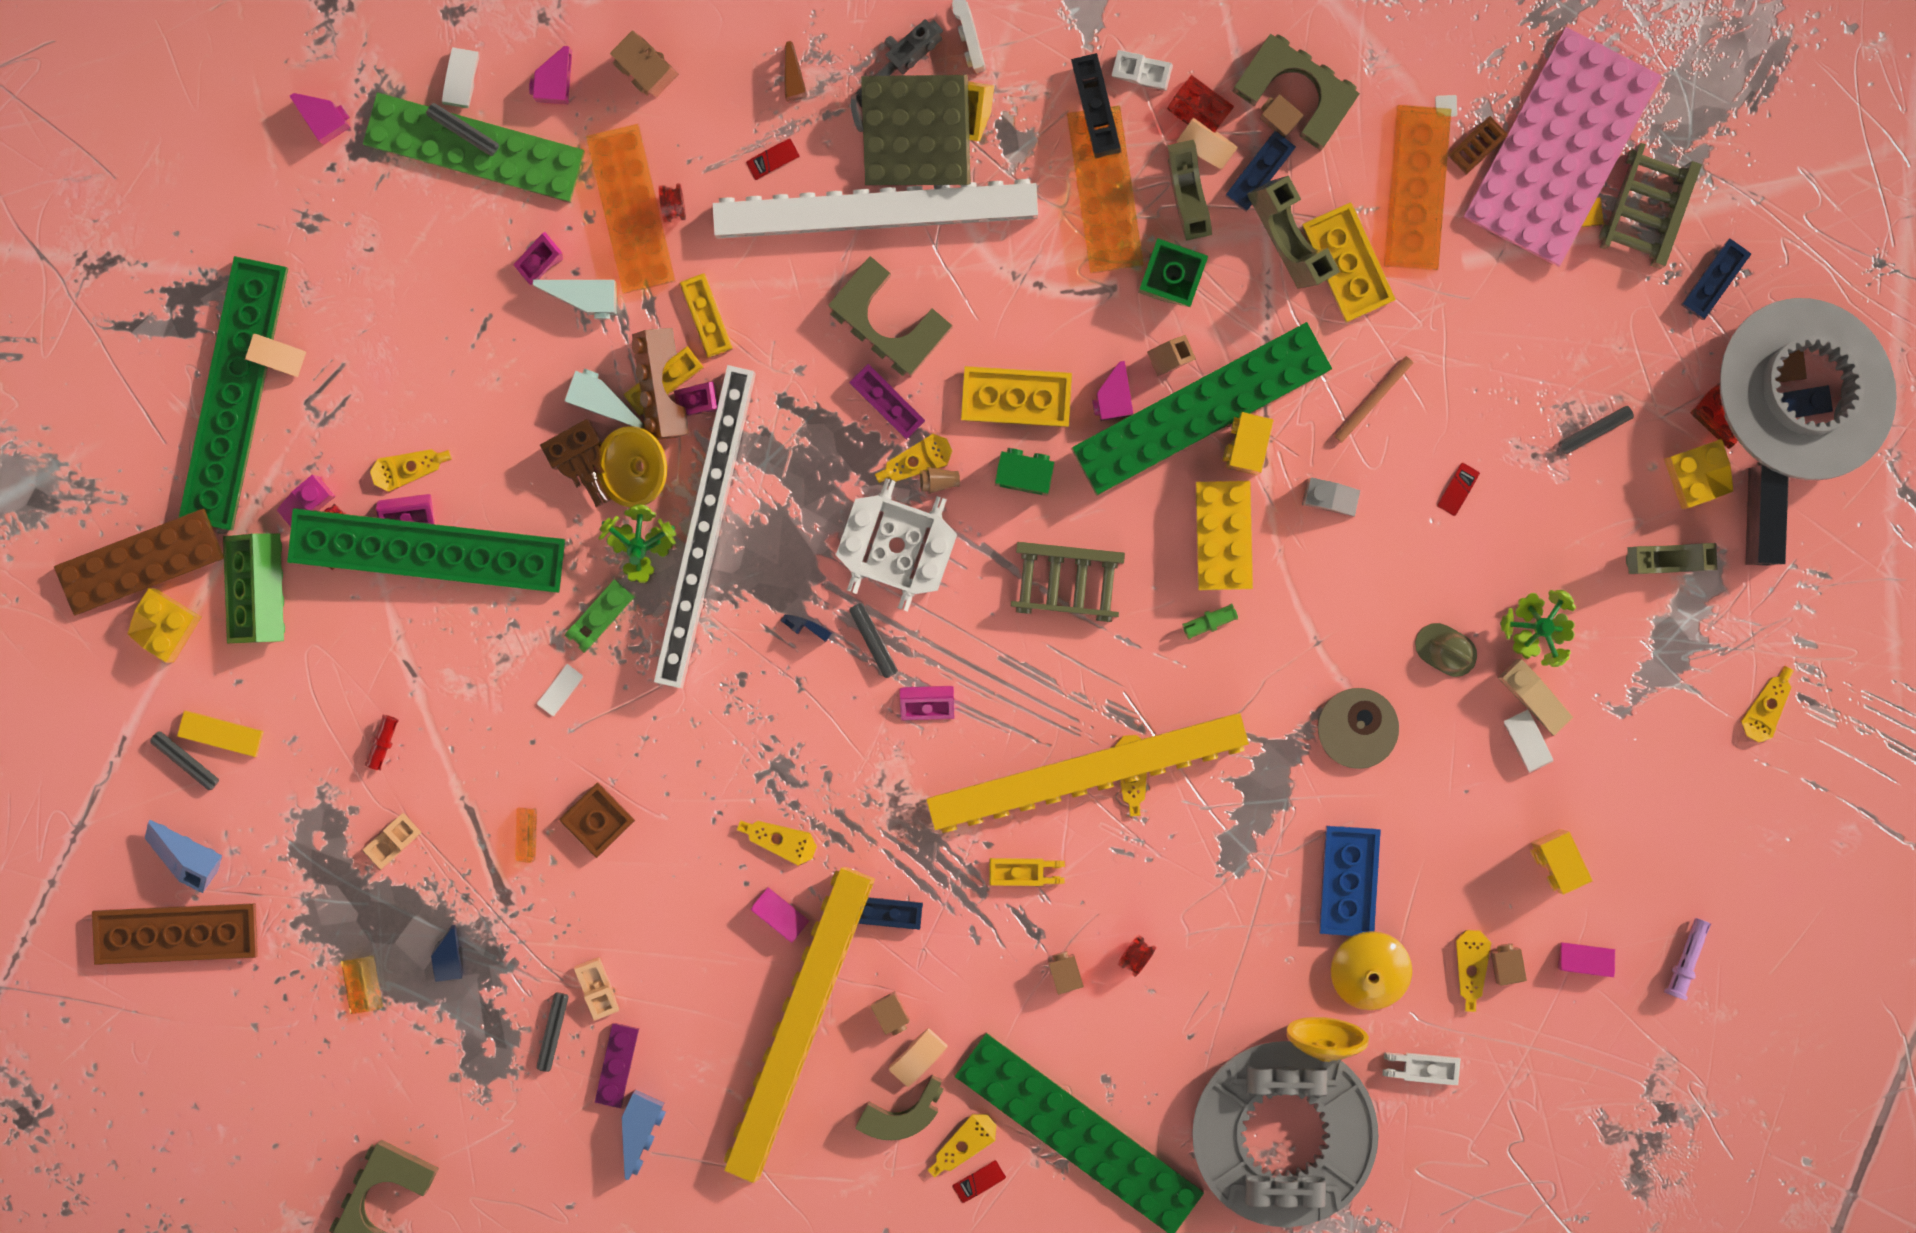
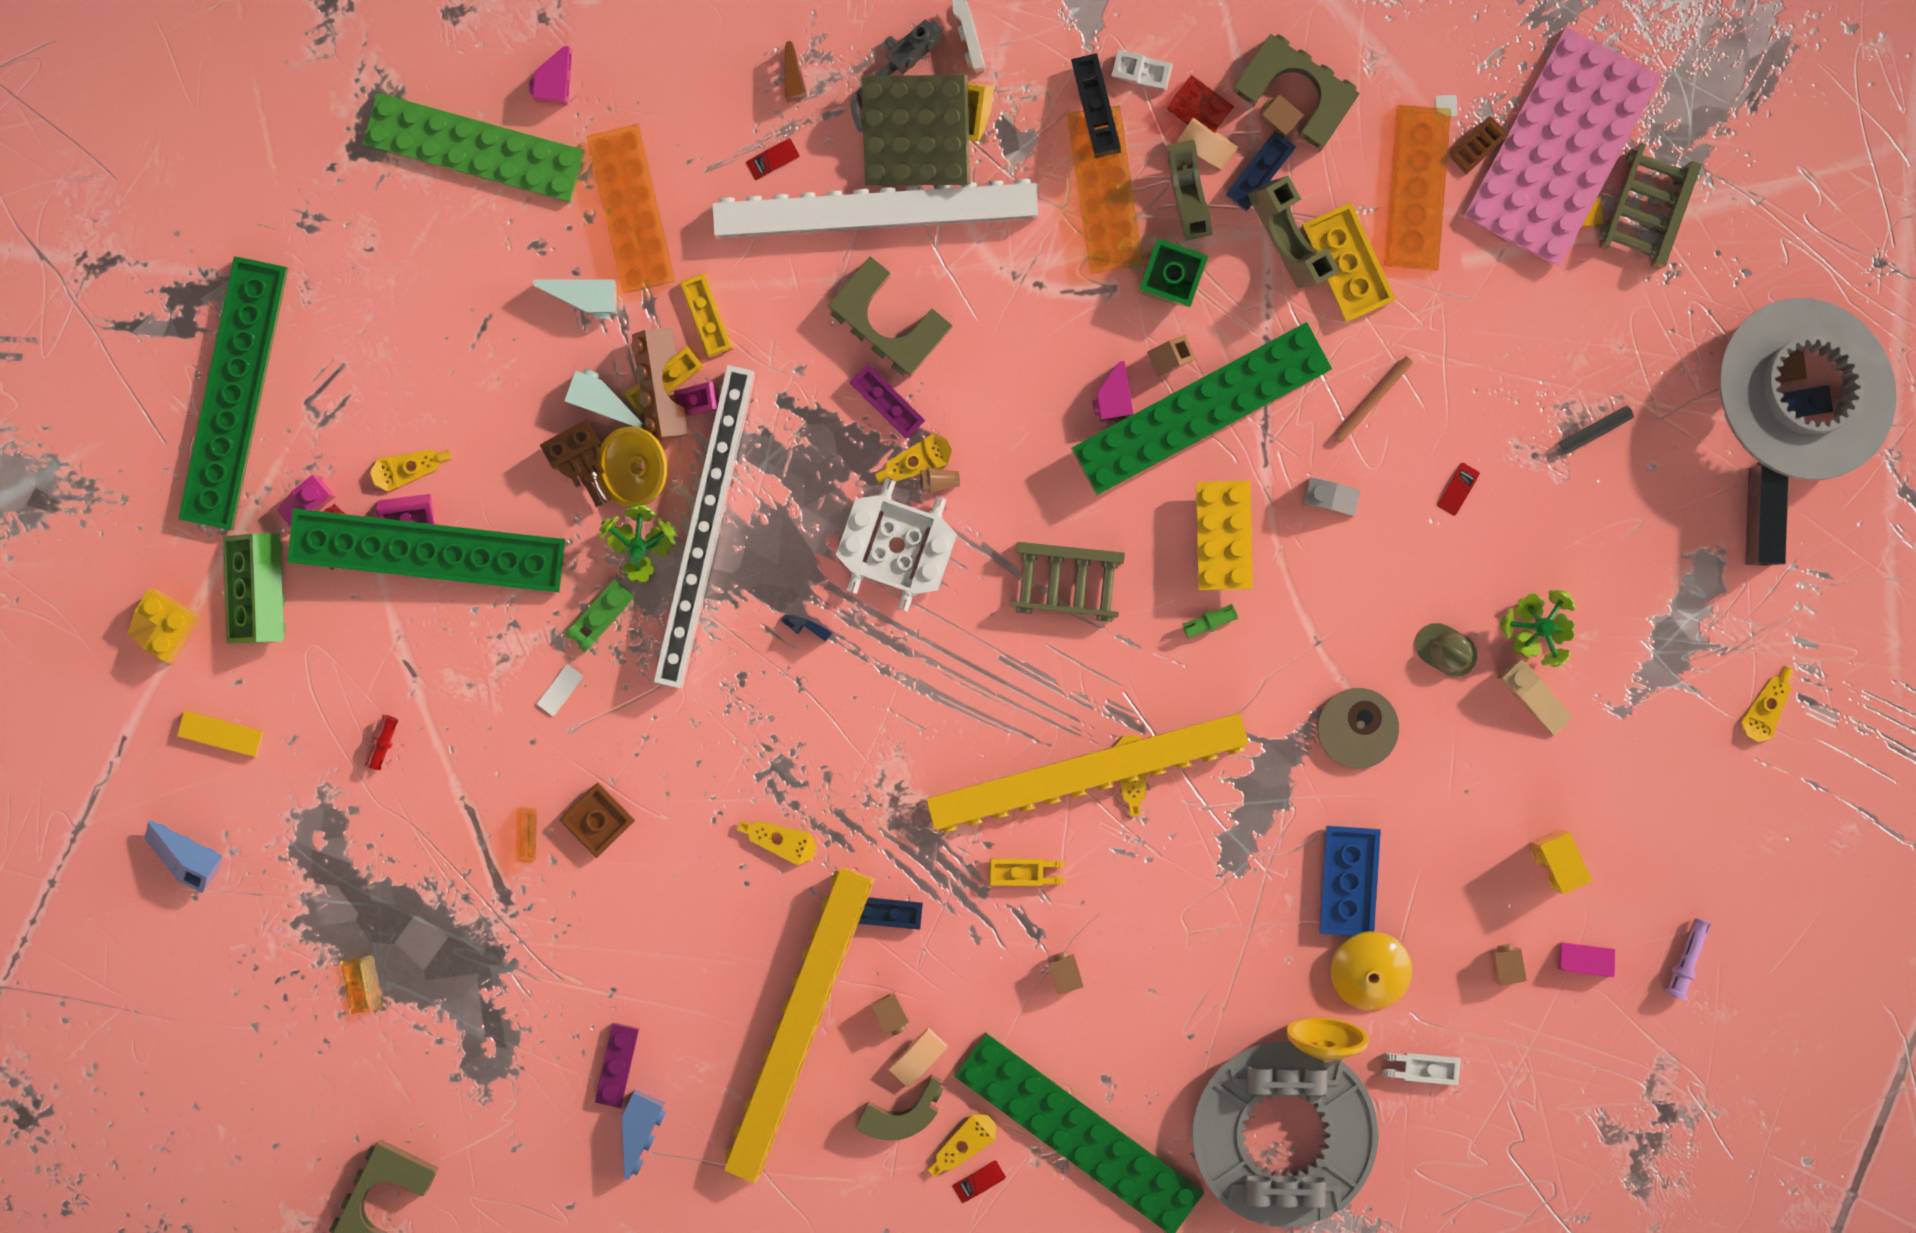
dark orange plate [53,508,224,616] -> none
dark orange plate [92,903,258,965] -> none
dark grey axle [150,731,219,790] -> none
light nougat slope [245,334,306,377] -> none
dark pink slope [289,93,351,145] -> none
light nougat slope [363,813,421,870] -> none
dark grey axle [426,103,499,156] -> none
dark blue slope [431,925,463,982] -> none
white slope [442,47,479,109] -> none
dark pink slope [513,232,563,285] -> none
dark grey axle [536,992,569,1072] -> none
light nougat slope [574,957,619,1021] -> none
medium nougat brick [610,30,679,97] -> none
clear red wheel [658,183,686,223] -> none
dark pink slope [750,887,810,943] -> none
dark grey axle [849,603,898,678] -> none
dark pink slope [900,686,955,721] -> none
yellow plate [961,366,1072,427] -> none
green slope [995,448,1055,496] -> none
clear red wheel [1117,934,1157,977] -> none
yellow slope [1222,412,1274,475] -> none
yellow piece [1456,930,1491,1012] -> none
white slope [1504,709,1554,773] -> none
olive arch [1626,543,1718,574] -> none
yellow slope [1664,439,1733,509] -> none
dark blue plate [1681,238,1752,320] -> none
clear red bracket [1690,383,1738,449] -> none

